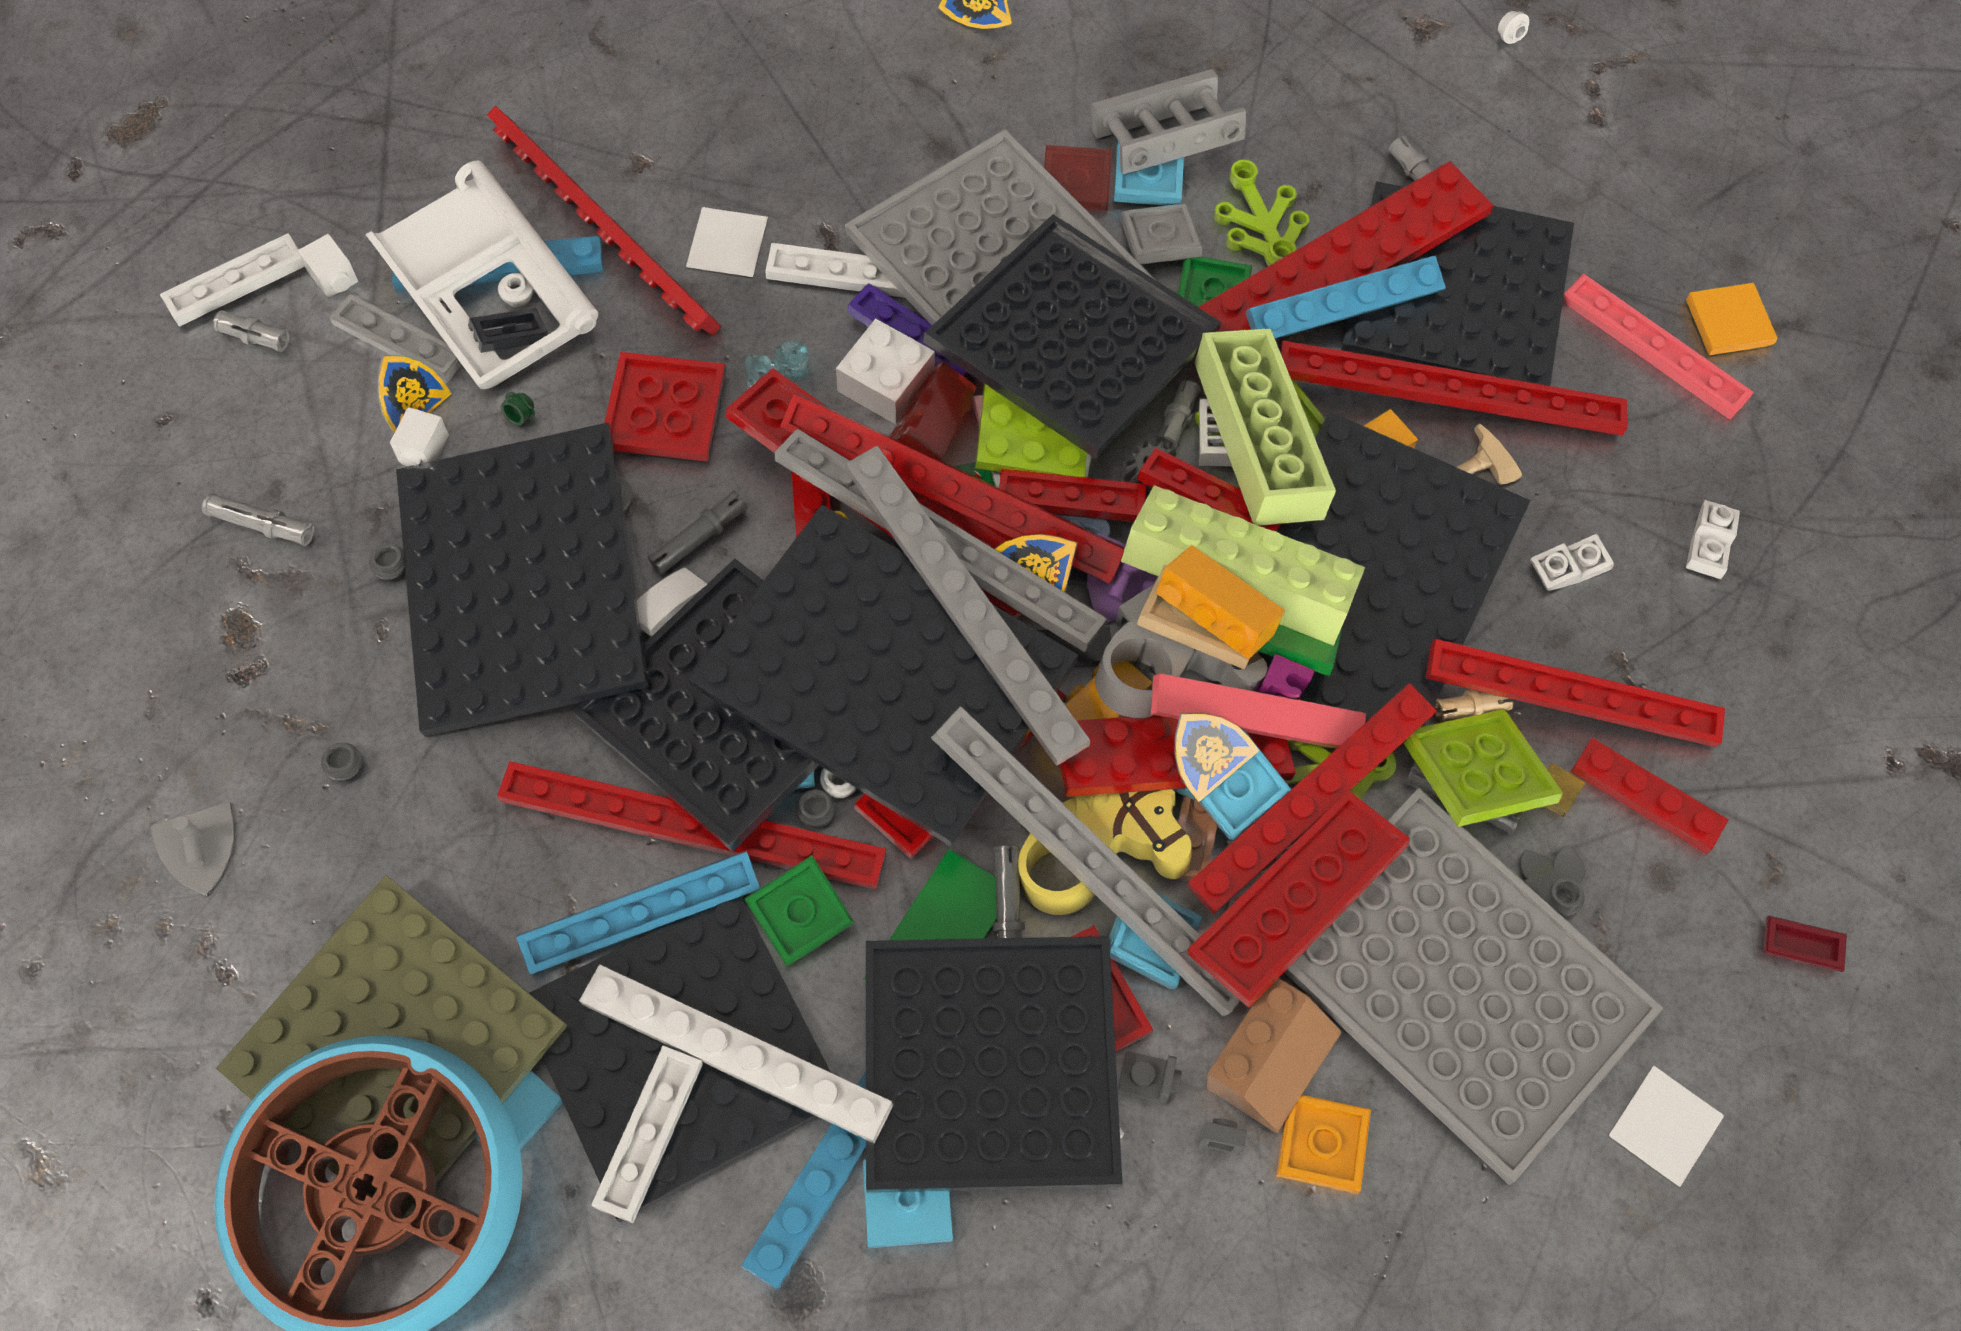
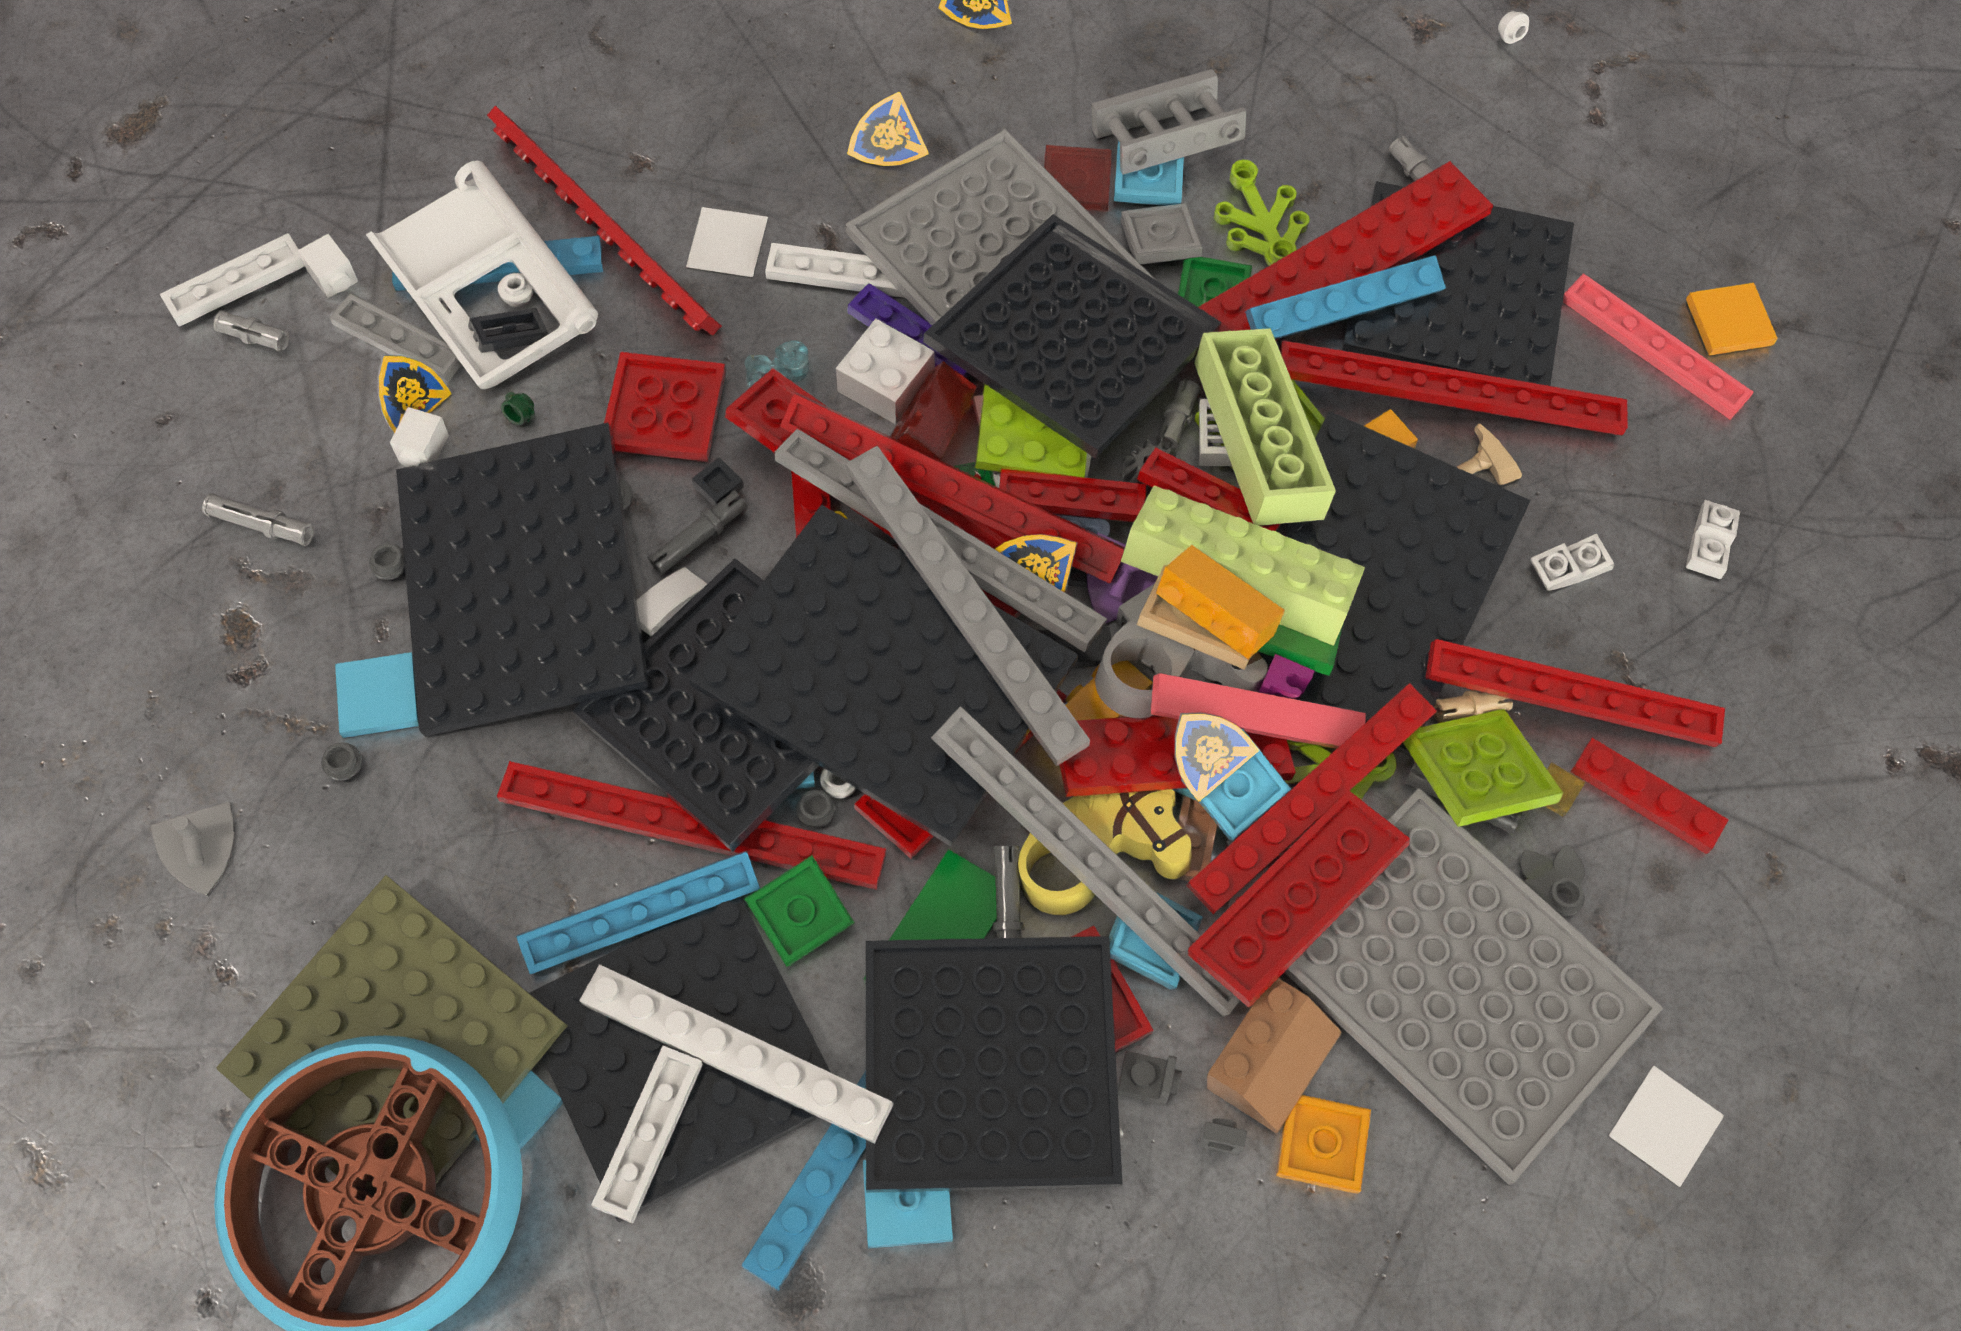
dark red tile [1763,915,1847,972] -> none
none -> medium azure tile [335,652,419,738]
none -> black plate [692,457,744,506]
none -> shield [847,91,929,166]

